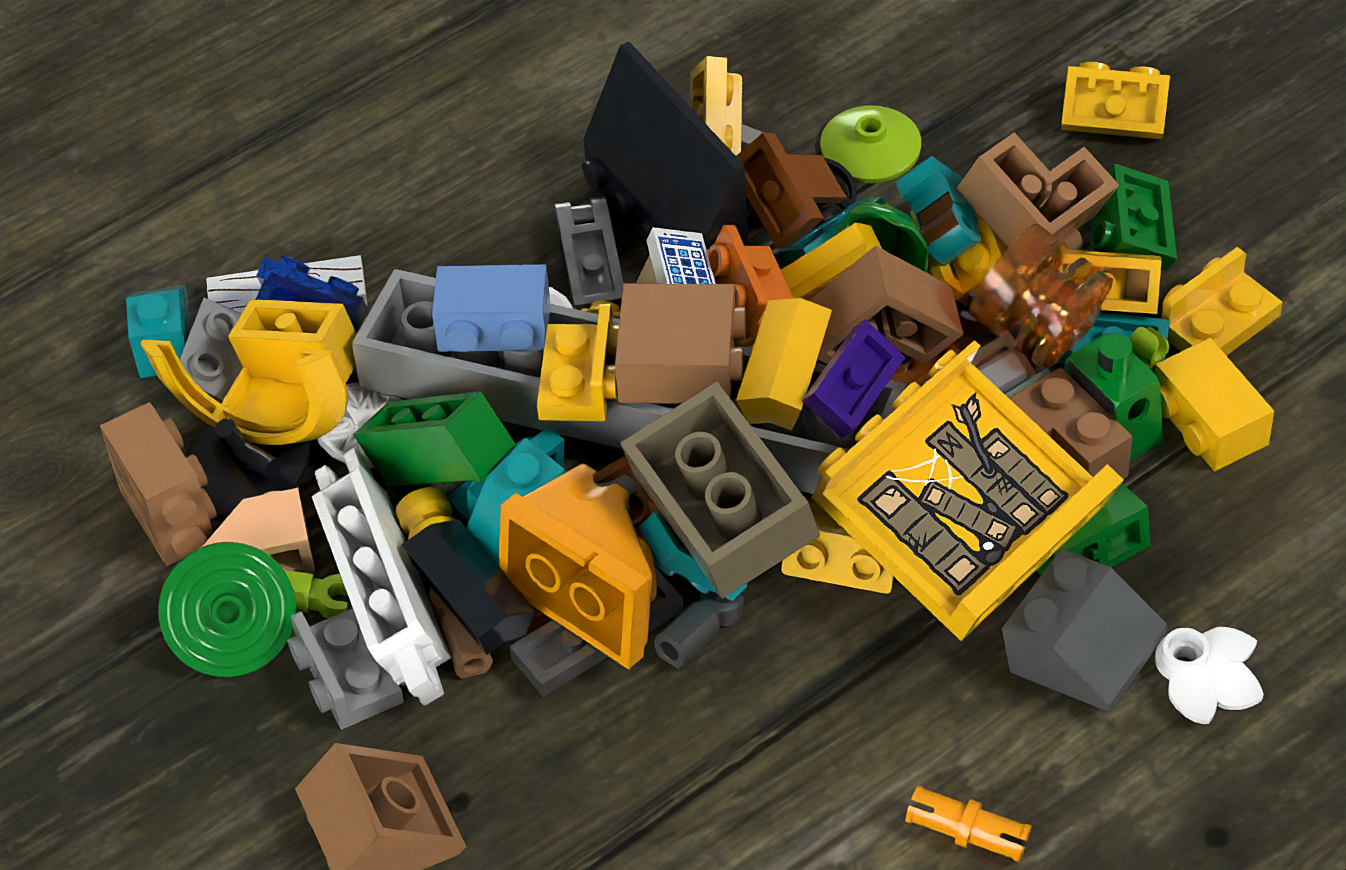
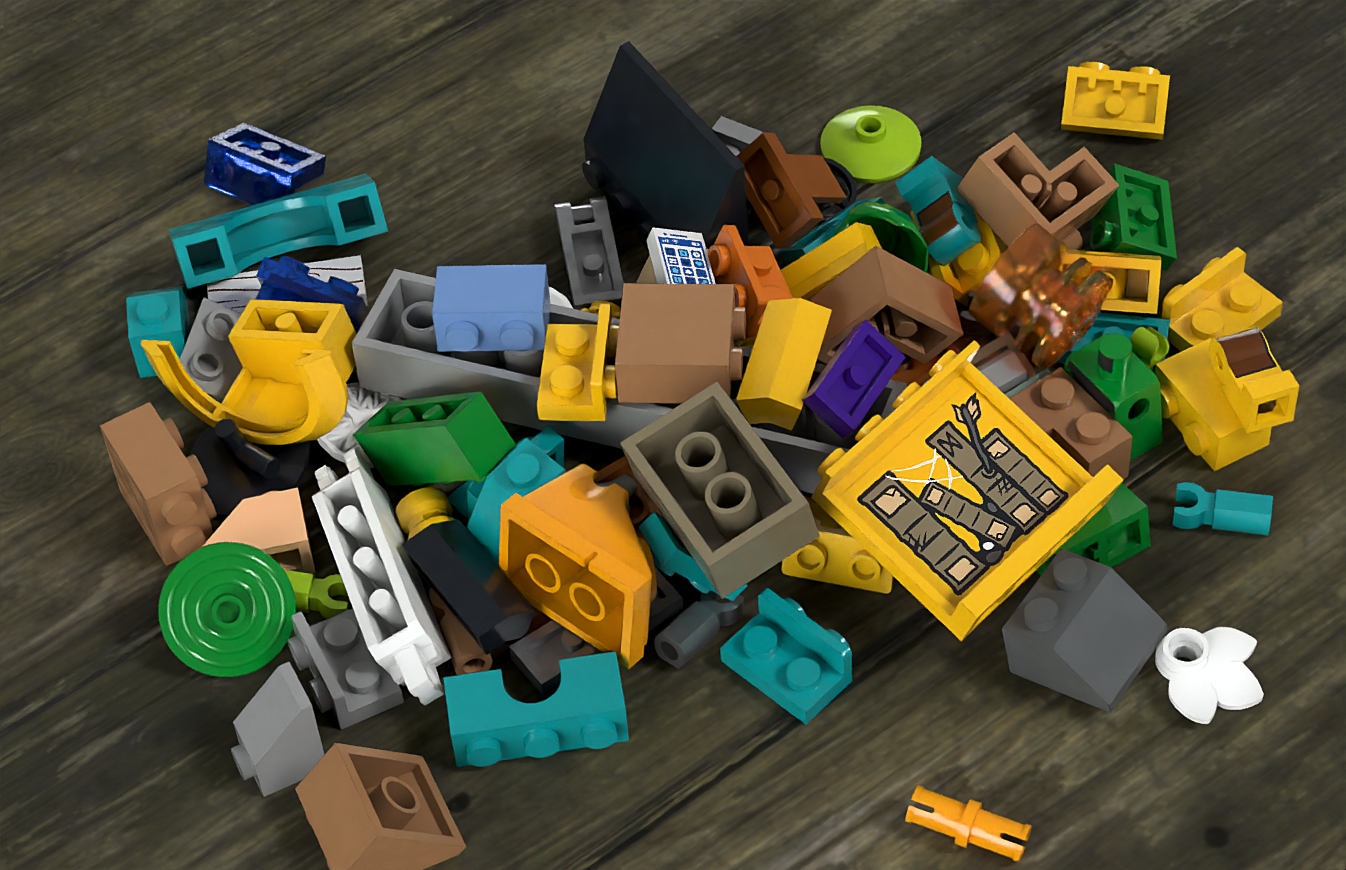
yellow bracket [690,56,742,156] -> none
none -> teal arch [168,173,388,289]
none -> clear blue bracket [204,123,326,205]
none -> light grey slope [231,662,325,797]
none -> teal arch [443,651,629,767]
none -> teal bracket [720,588,852,725]
none -> teal bar [1172,482,1273,536]
none -> yellow leg [1209,326,1299,434]

